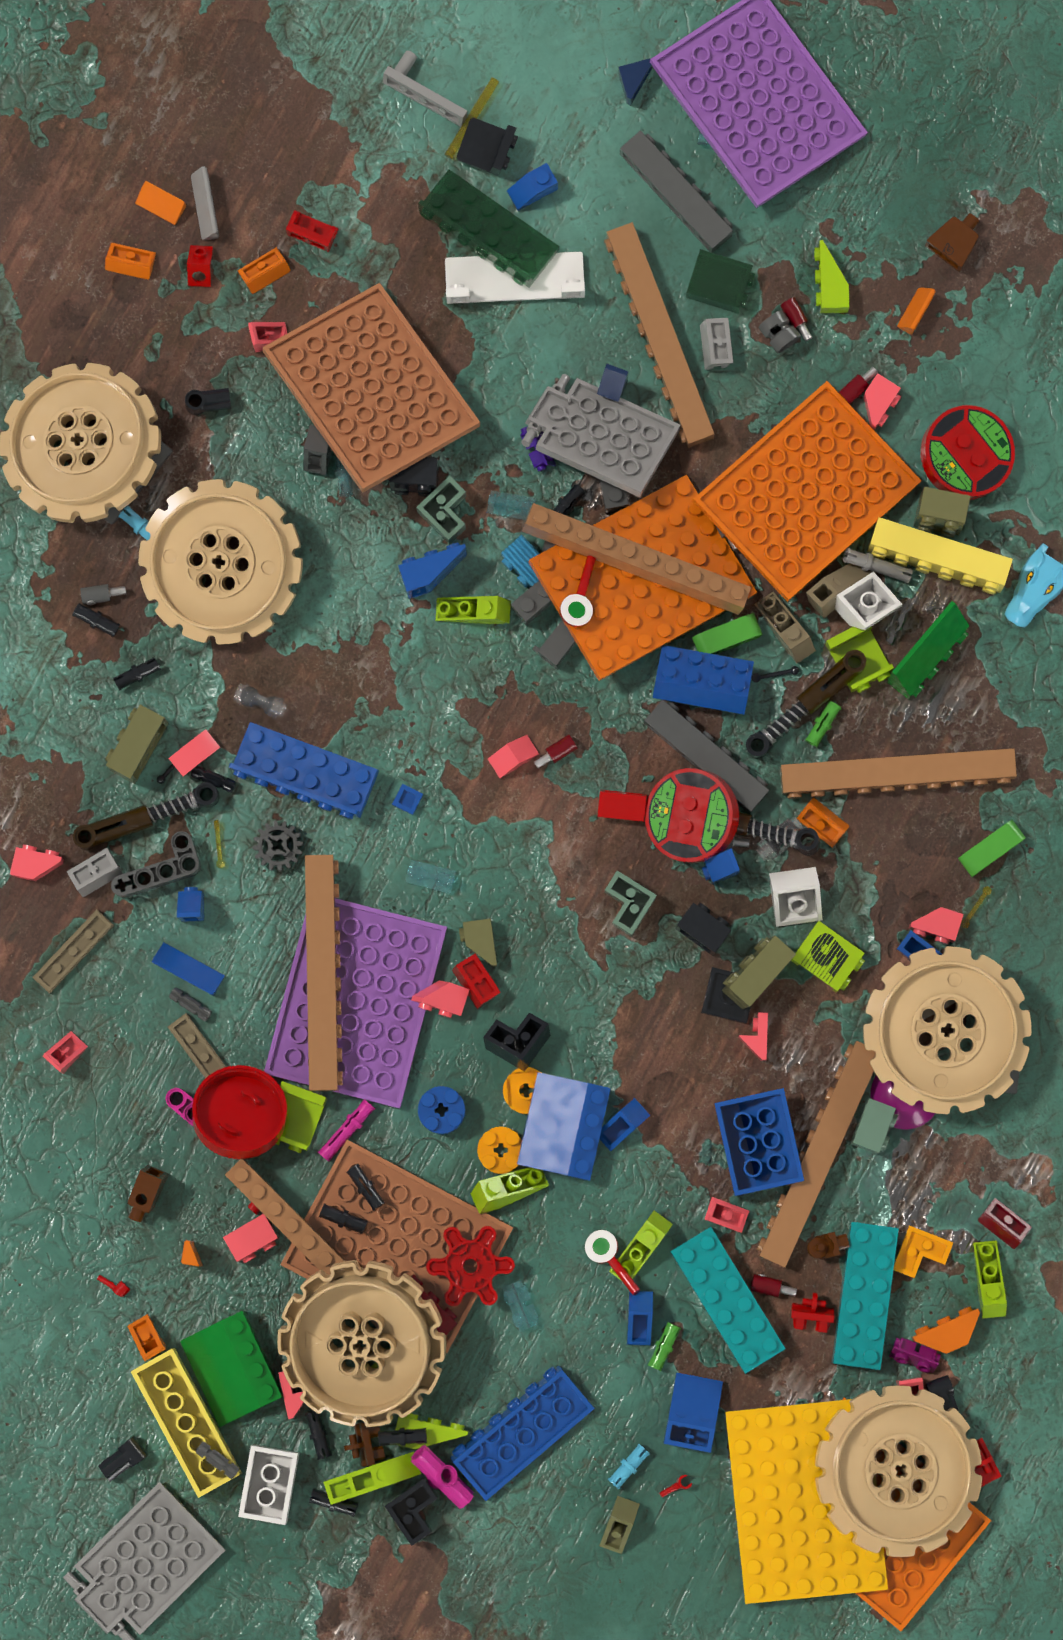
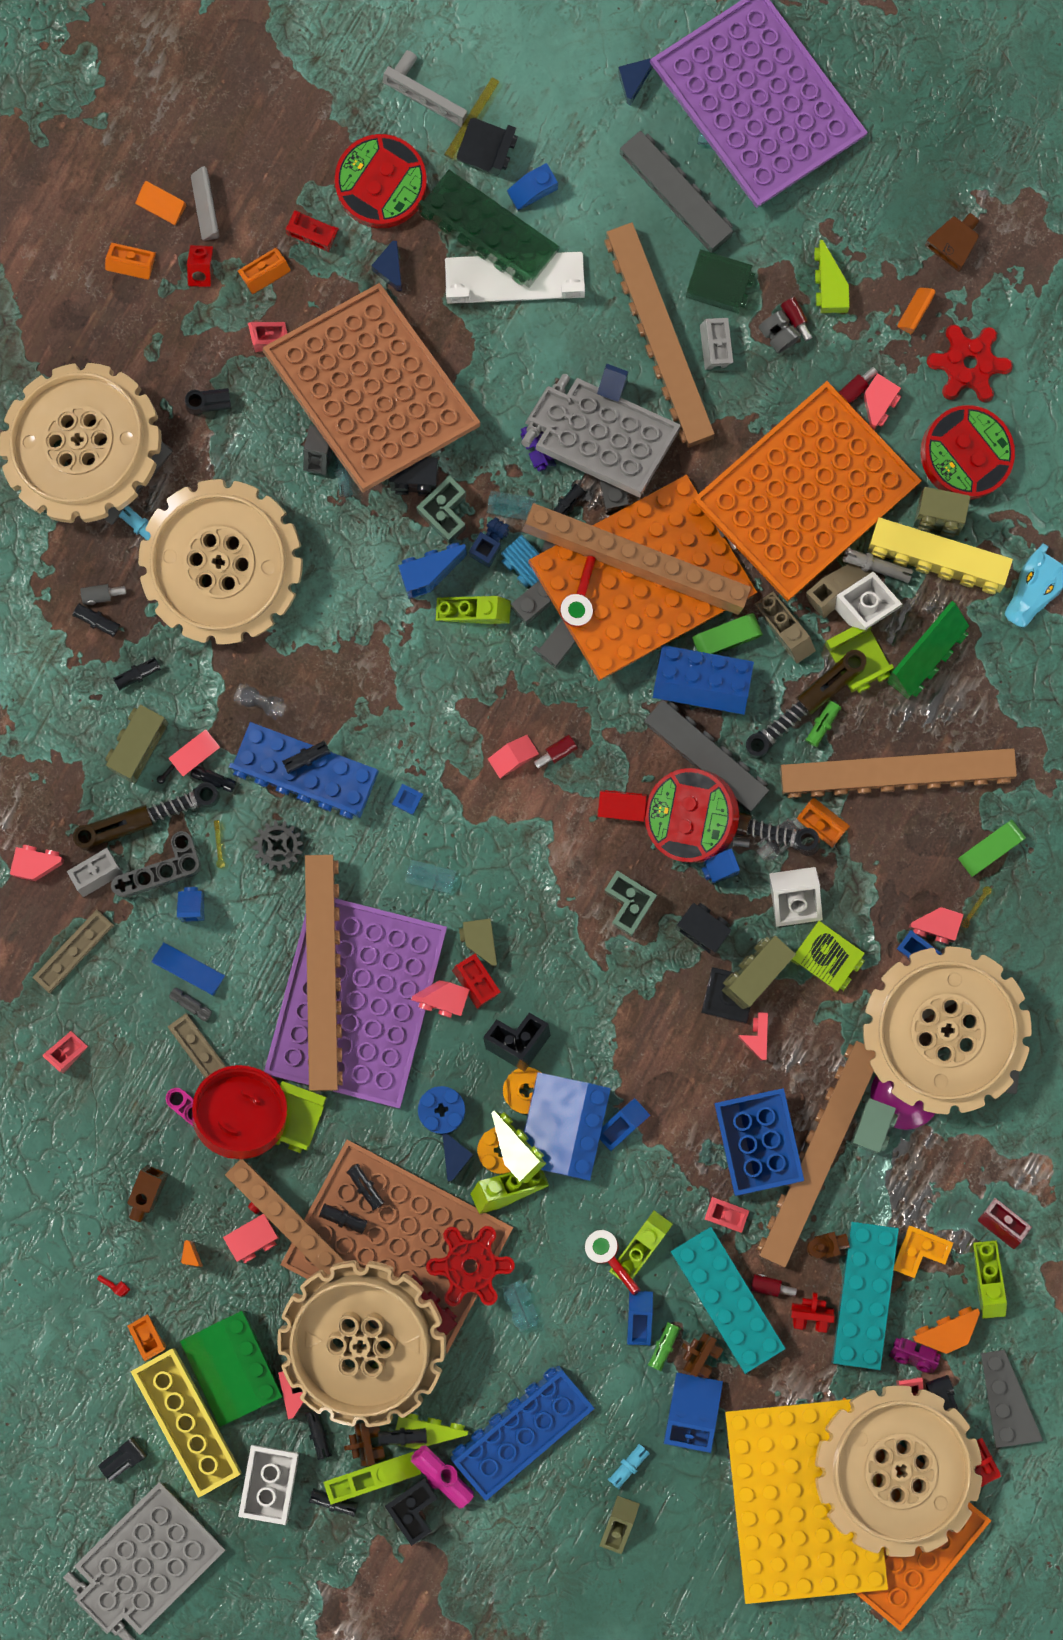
dark grey axle [196,1442,239,1479] -> none
dark pink pin [318,1099,375,1162] -> none
red hand [659,1475,692,1498] -> none
black hinge [751,666,799,683] -> none
none -> black pin [282,740,331,774]
none -> piece [335,134,427,228]
none -> dark blue slope [372,241,402,291]
none -> dark blue slope [442,1134,473,1182]
none -> dark blue brick [469,517,510,568]
none -> slope [492,1111,547,1183]
none -> reddish brown hips [681,1333,723,1378]
none -> red plate [927,324,1013,403]
none -> dark grey wing [980,1350,1043,1448]

